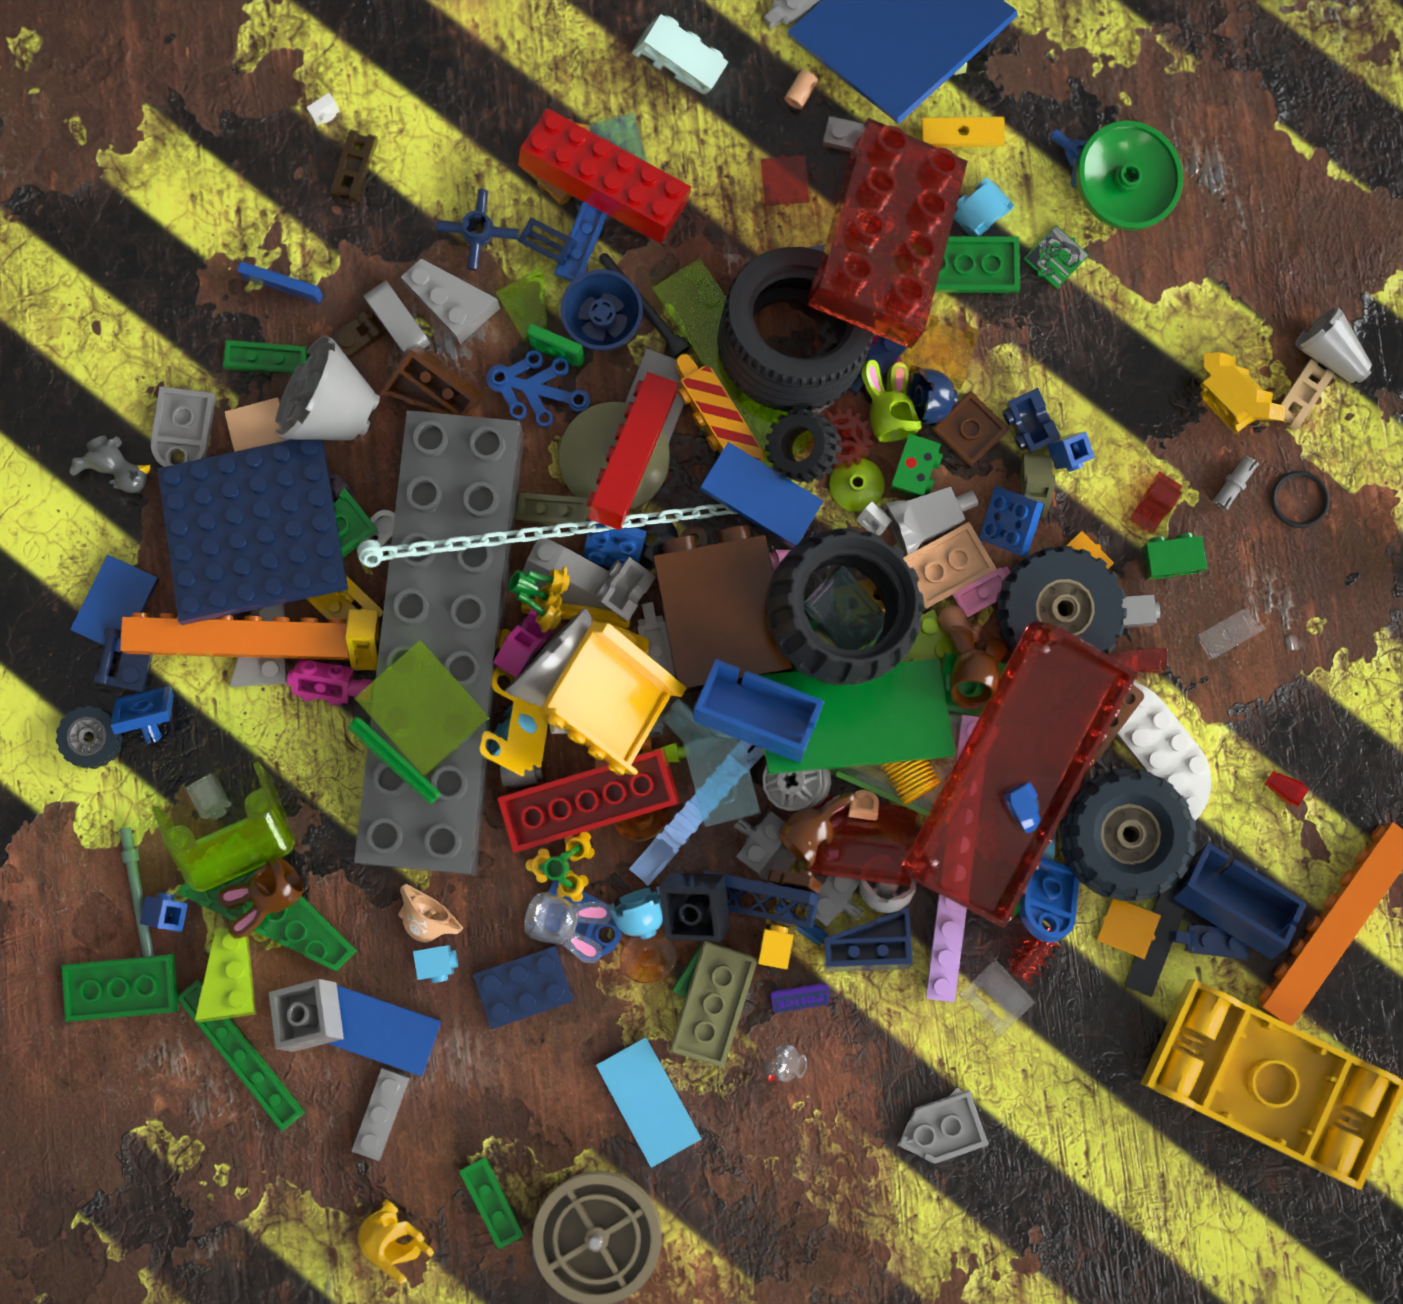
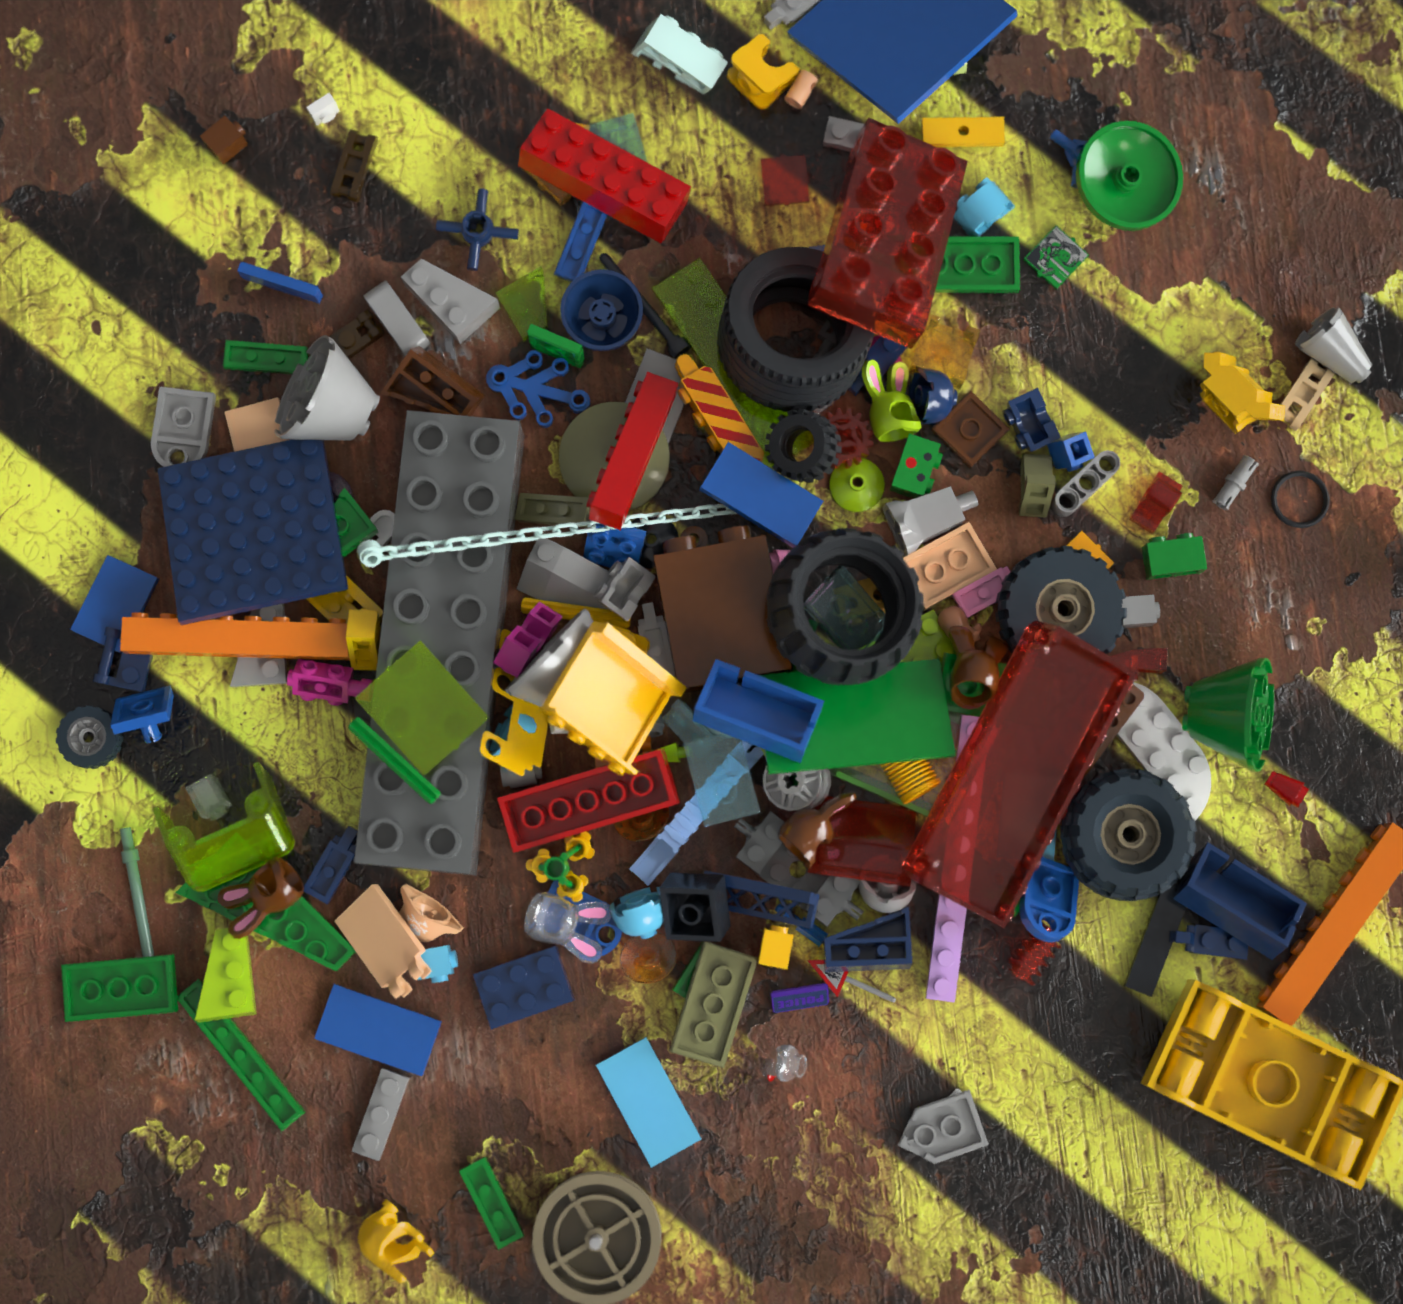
dark grey animal [70,436,150,493] -> none
blue brick [140,892,188,932] -> none
light grey brick [269,979,344,1052] -> none
plant [508,566,570,633] -> none
dark blue tile [518,217,577,266] -> none
reddish brown plate [767,869,822,895] -> none
light nougat tile [849,790,879,821] -> none
white plate [856,502,892,536] -> none
clear plate [959,960,1035,1037] -> none
blue plate [979,486,1044,557] -> none
blue rock [1002,781,1040,833] -> none
light orange piece [1097,899,1161,959] -> none
clear panel [1196,608,1266,660] -> none
none -> reddish brown brick [200,115,248,165]
none -> dark blue hinge [304,826,358,904]
none -> light nougat tile [334,884,432,998]
none -> yellow piece [727,34,800,110]
none -> piece [807,960,896,1002]
none -> light grey beam [1051,450,1120,517]
none -> green cone [1182,658,1274,772]

